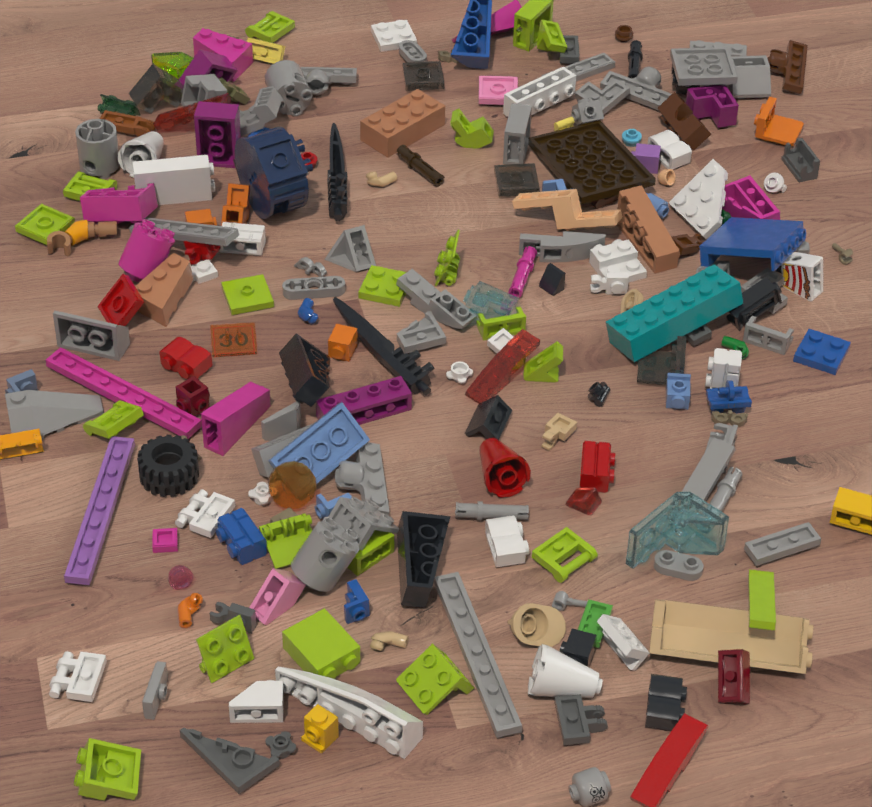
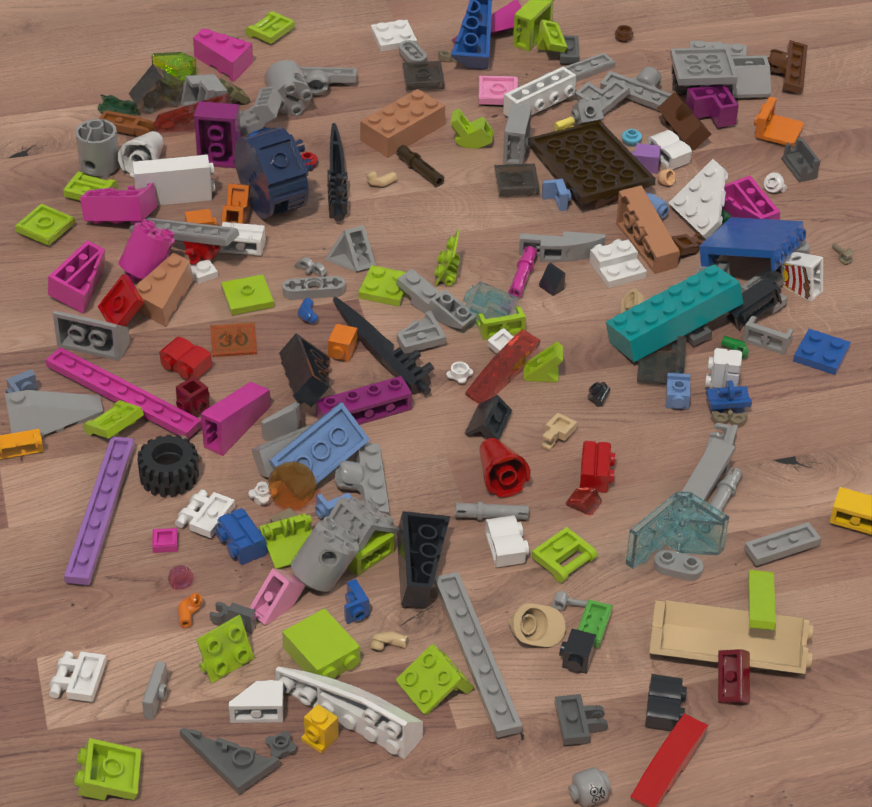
medium nougat piece [47,220,117,256] -> none
magenta brick [179,50,238,86] -> none
light yellow plate [247,38,285,64] -> none
light nougat bracket [512,189,622,231] -> none
white cone [528,644,603,698] -> none
white plate [590,272,629,295] -> none
white bracket [597,614,649,671] -> none
black pin [628,40,643,78] -> none
none -> dark pink wedge [48,240,105,314]

